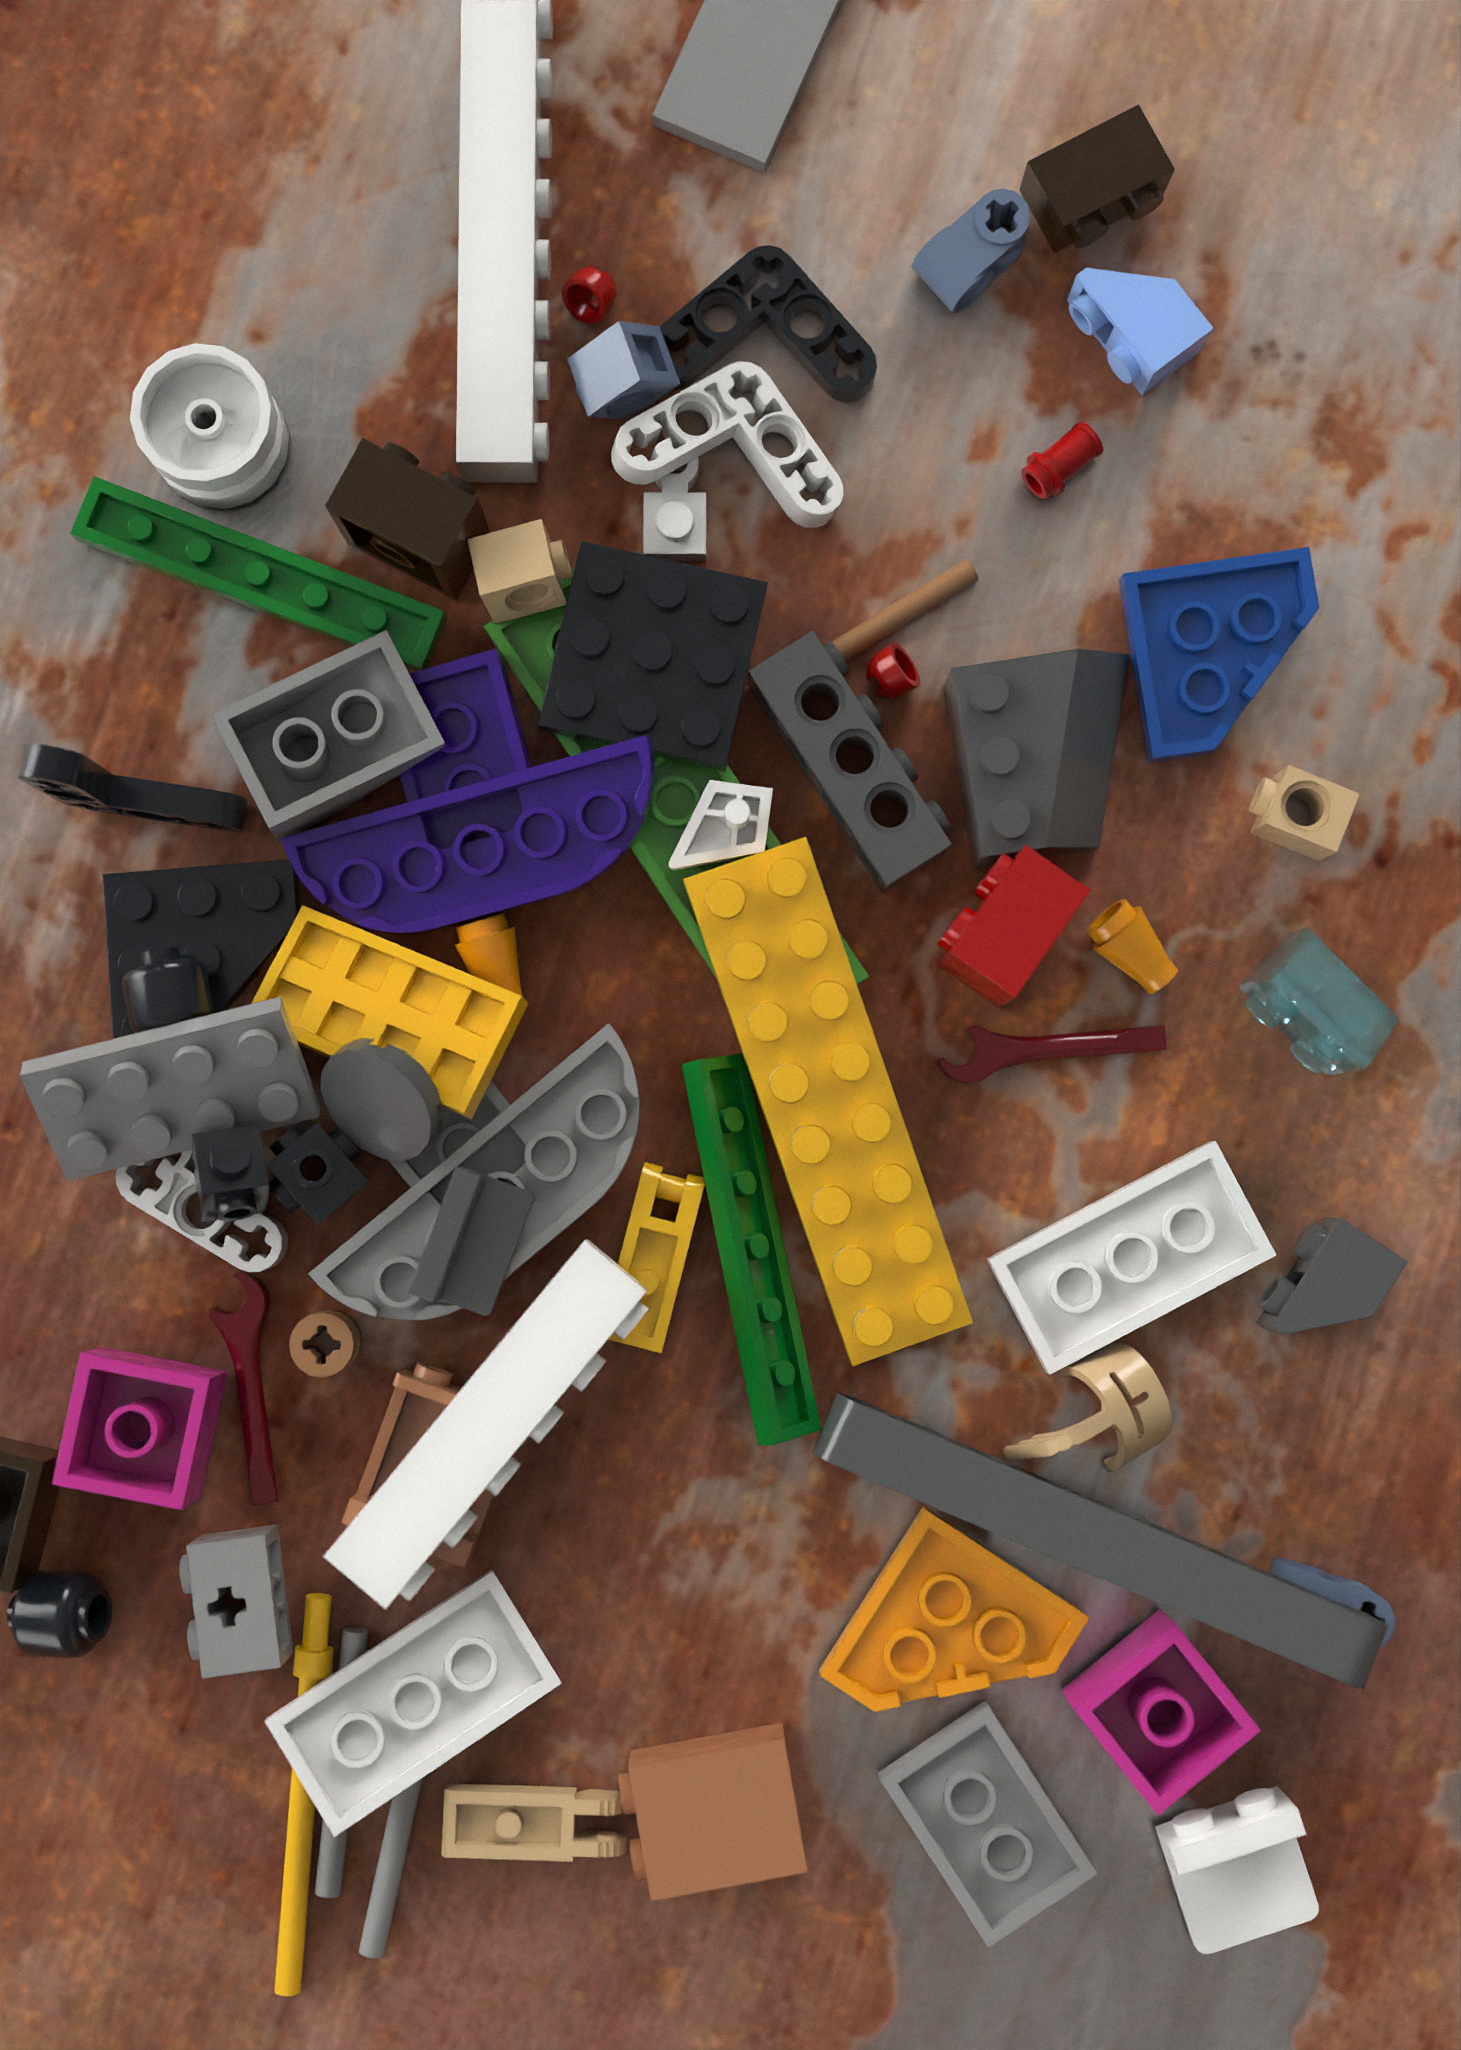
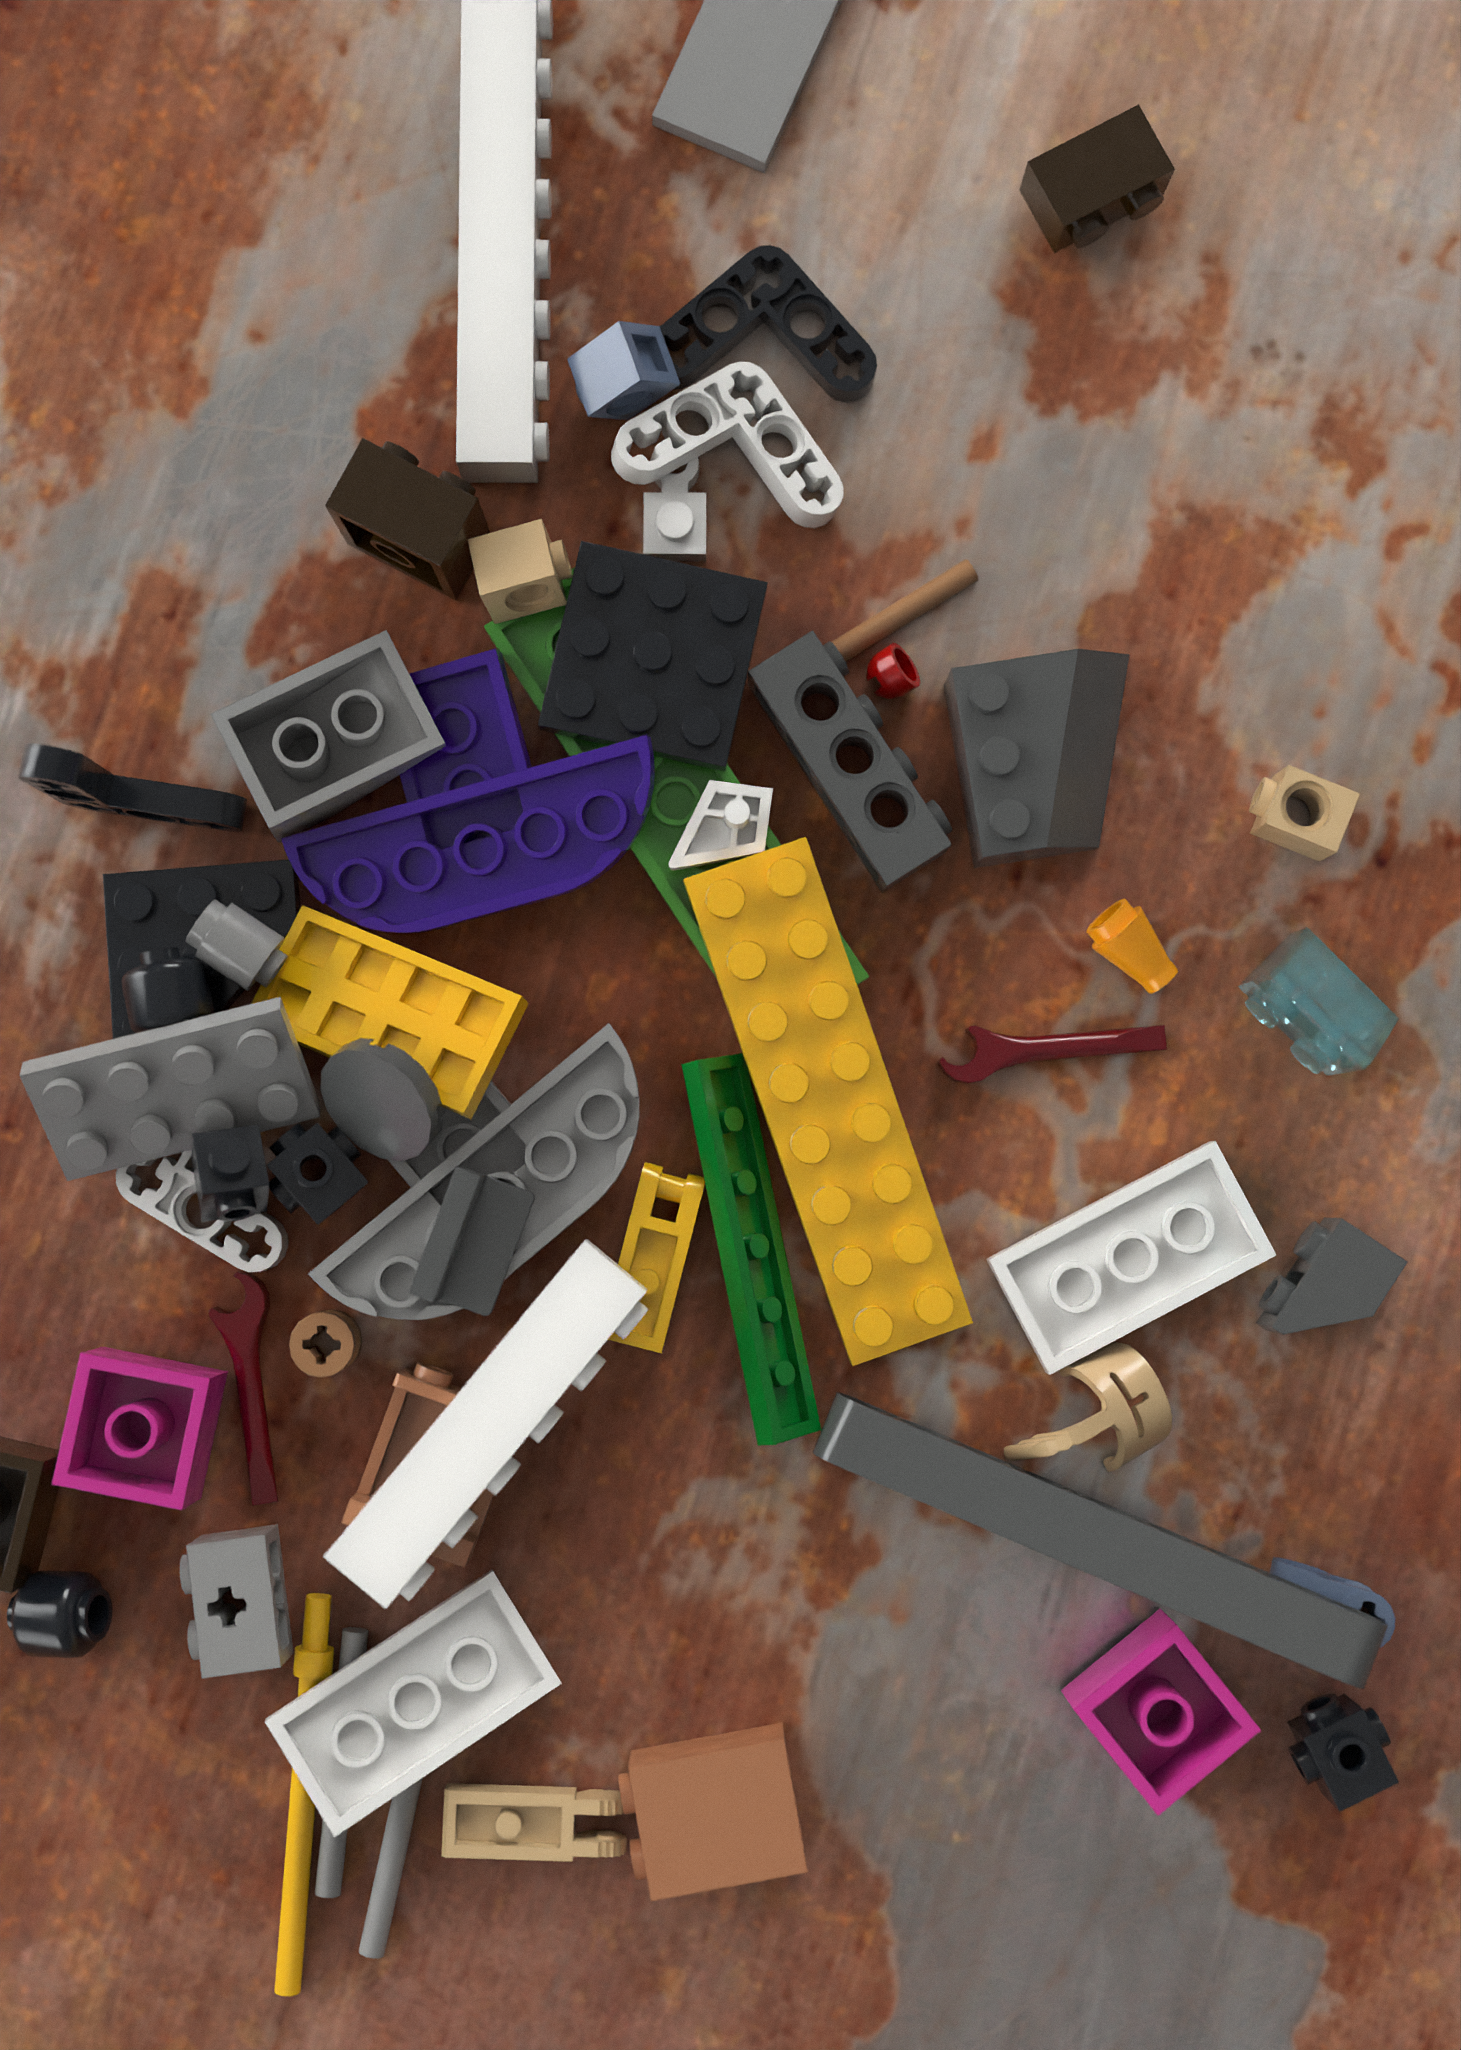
green plate [70,476,448,671] -> none
white wheel [130,343,289,509] -> none
light orange cone [454,913,524,998] -> none
red hinge [562,265,617,324] -> none
light orange plate [819,1506,1090,1712] -> none
light grey plate [878,1700,1098,1948] -> none
sand blue piece [911,189,1031,314] -> none
red brick [937,845,1091,1008] -> none
red pin [1021,421,1104,499] -> none
light blue slope [1066,268,1214,395] -> none
blue plate [1119,547,1320,763] -> none
white bracket [1155,1786,1319,1954] -> none
none -> light grey brick [185,899,288,991]
none -> black brick [1287,1693,1399,1812]

